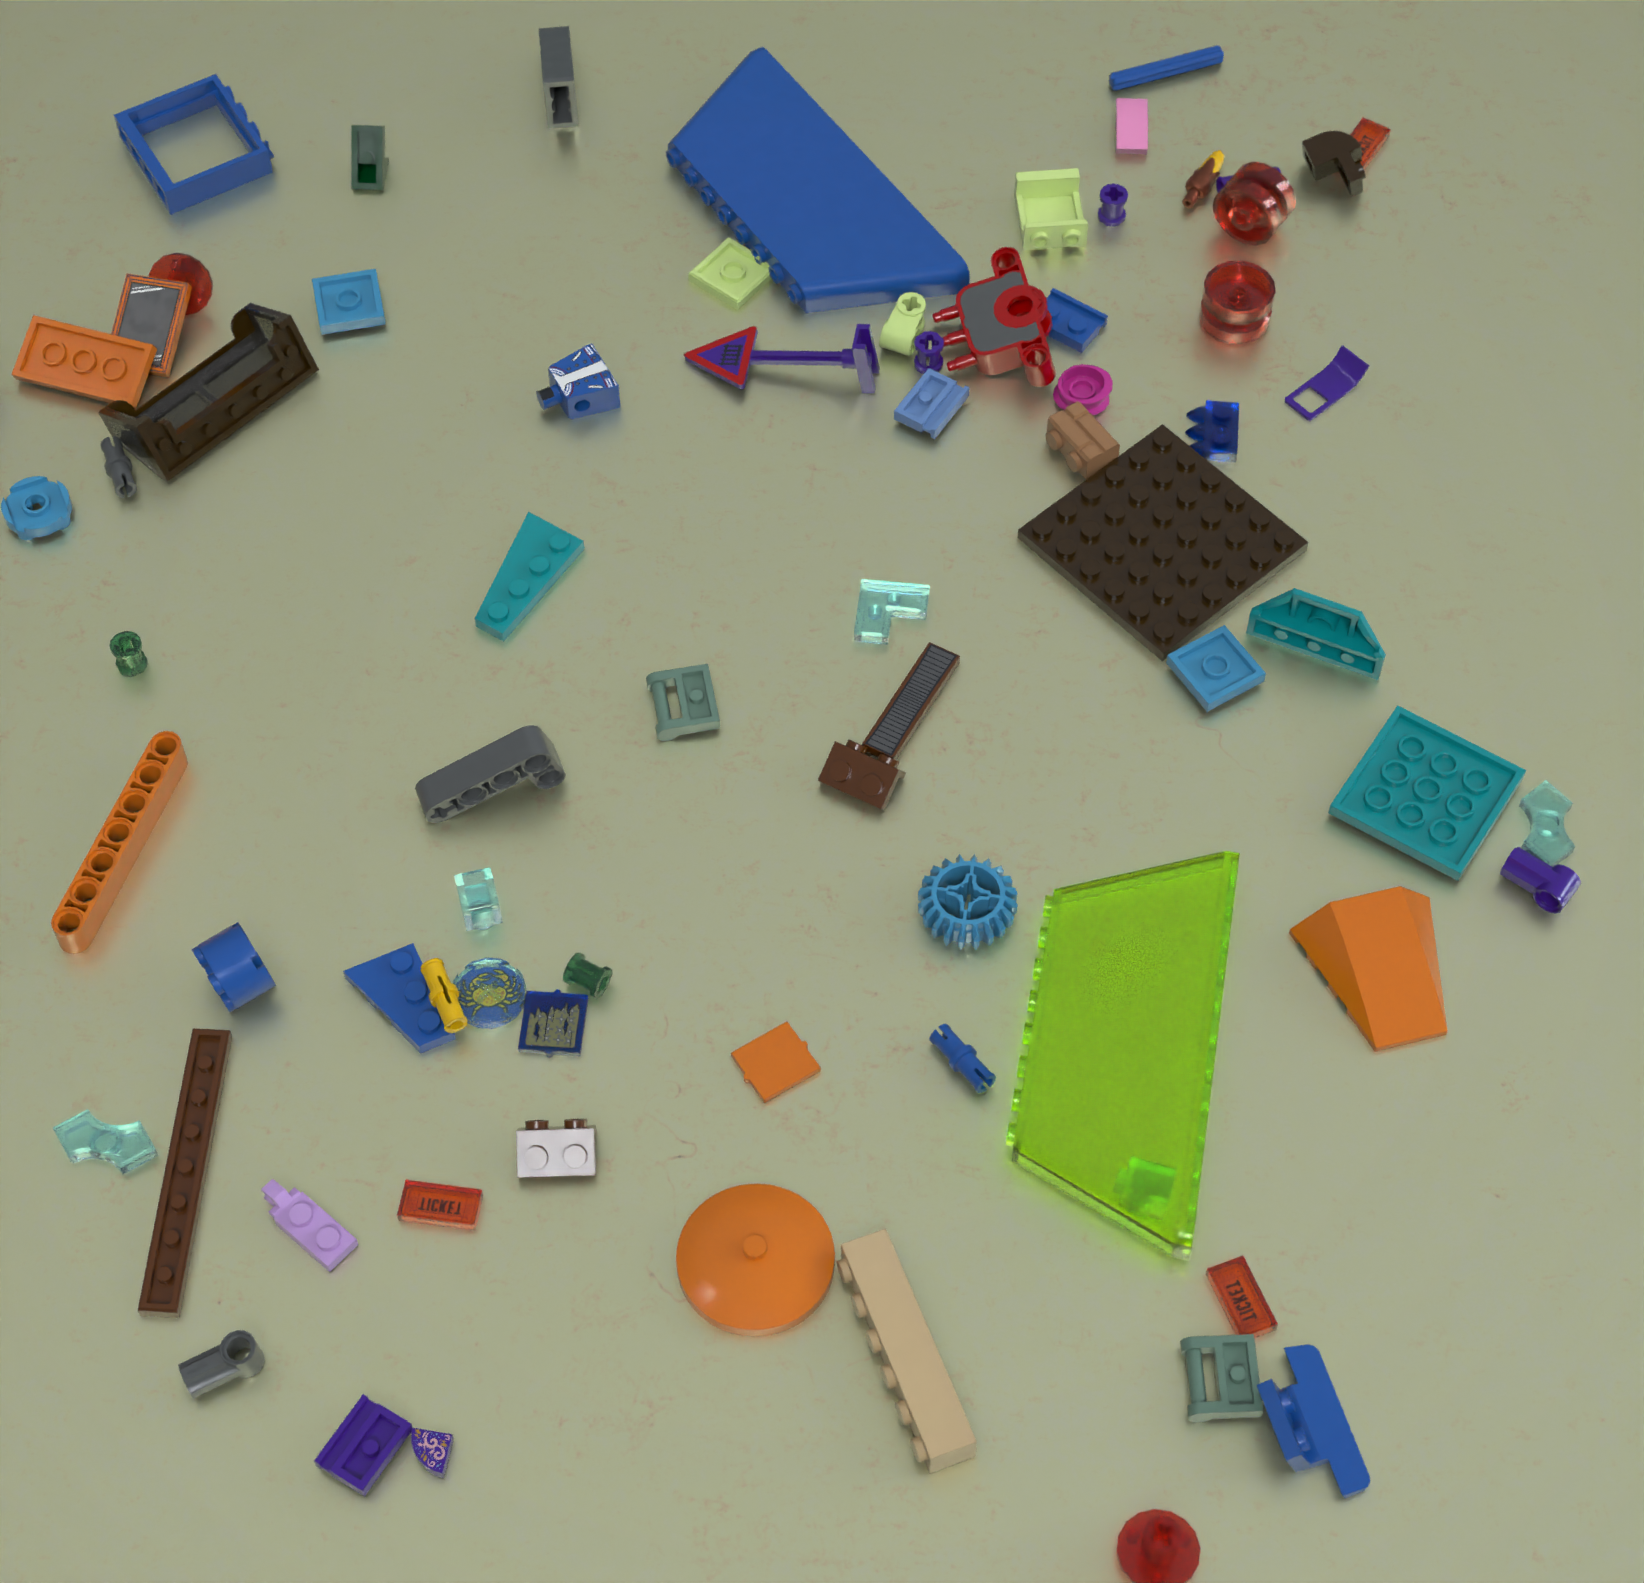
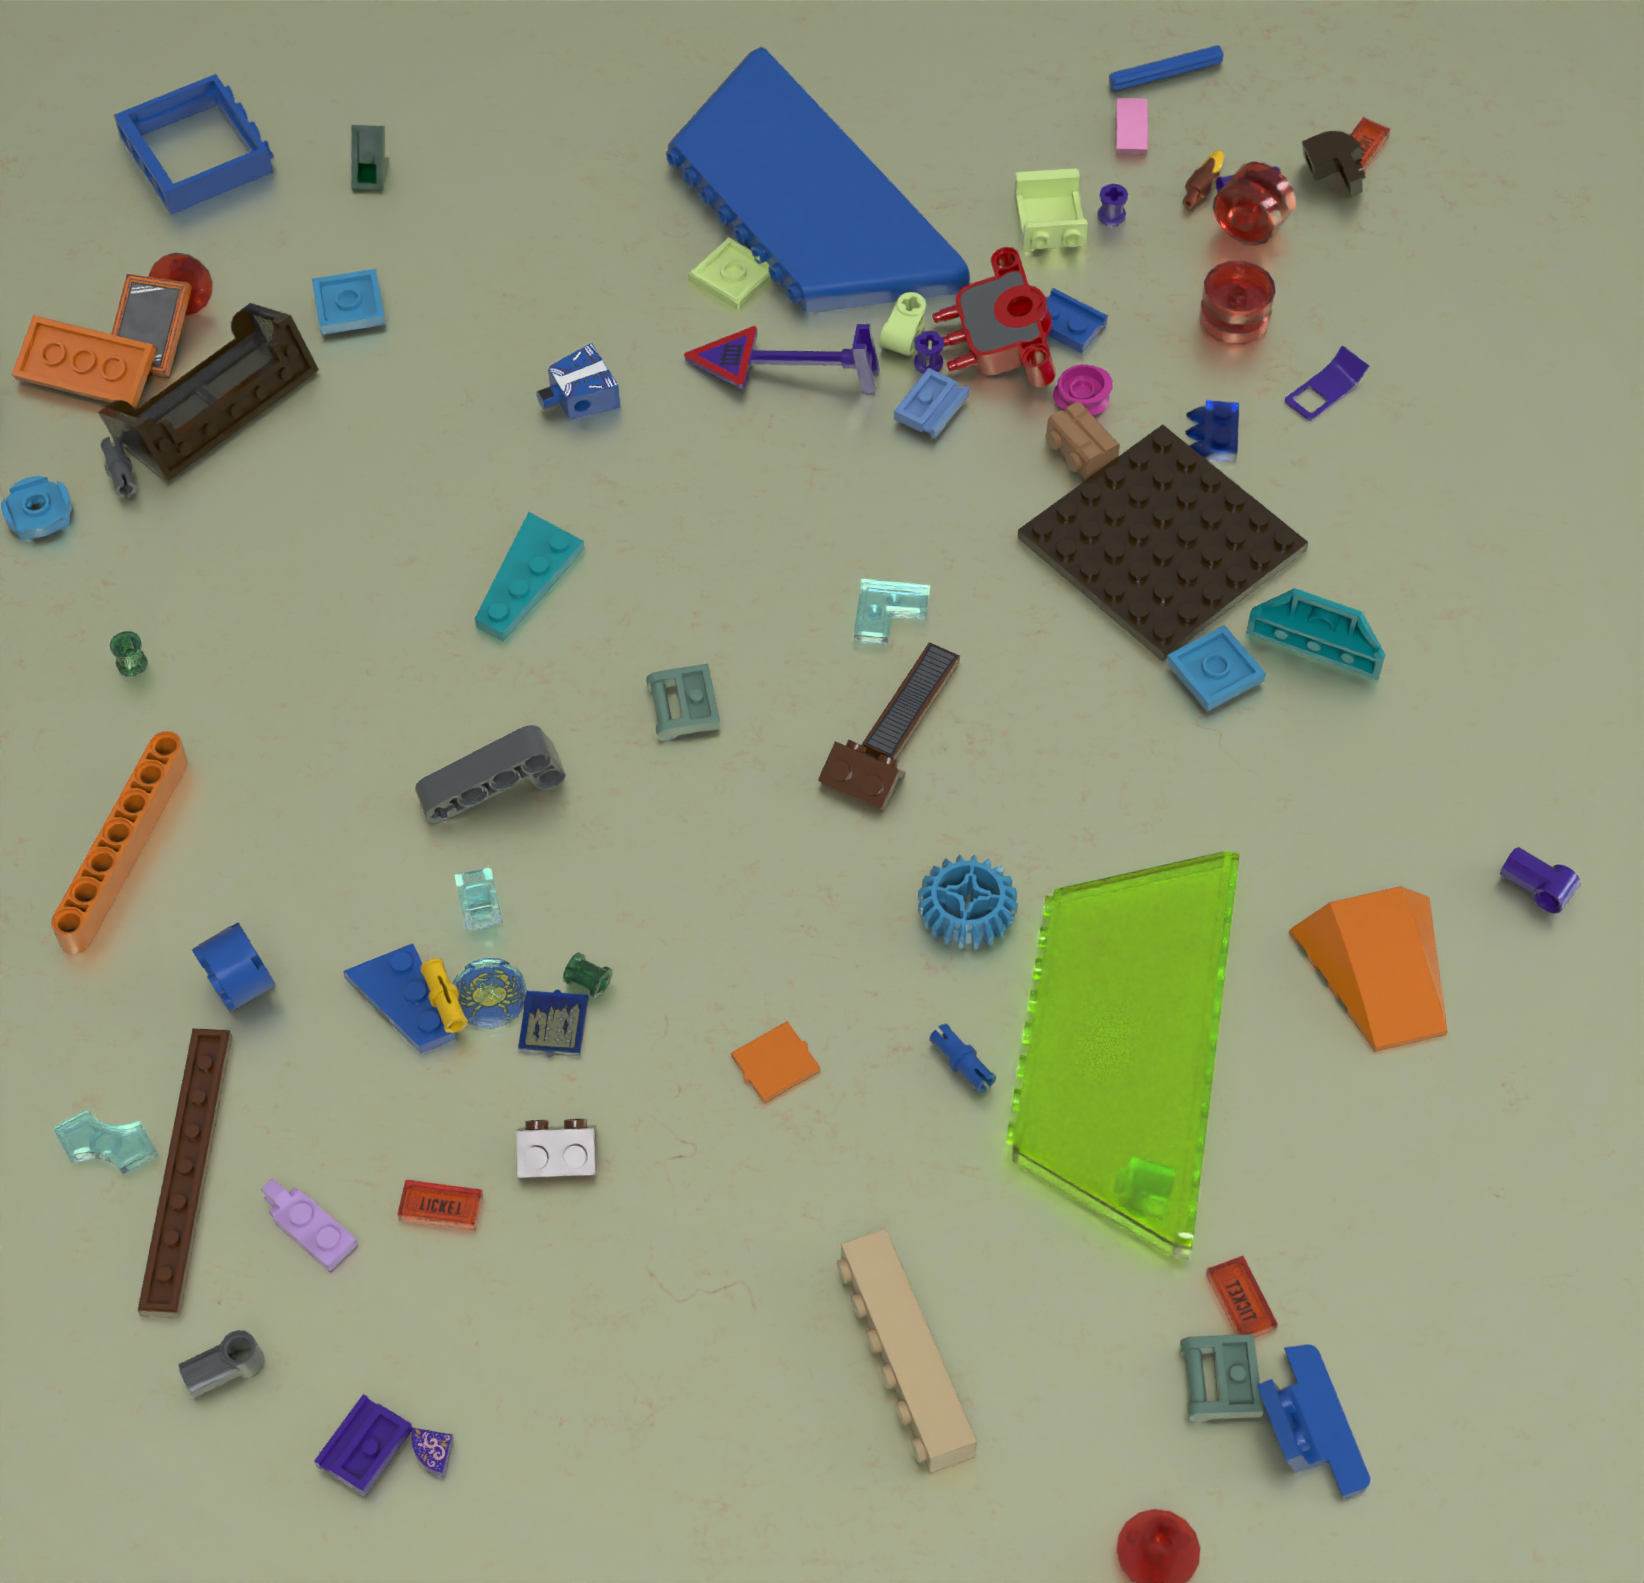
dark grey slope [539,26,579,129] -> none
orange dish [676,1184,835,1336] -> none
teal plate [1328,705,1526,881] -> none
clear light blue tile [1519,780,1575,867] -> none

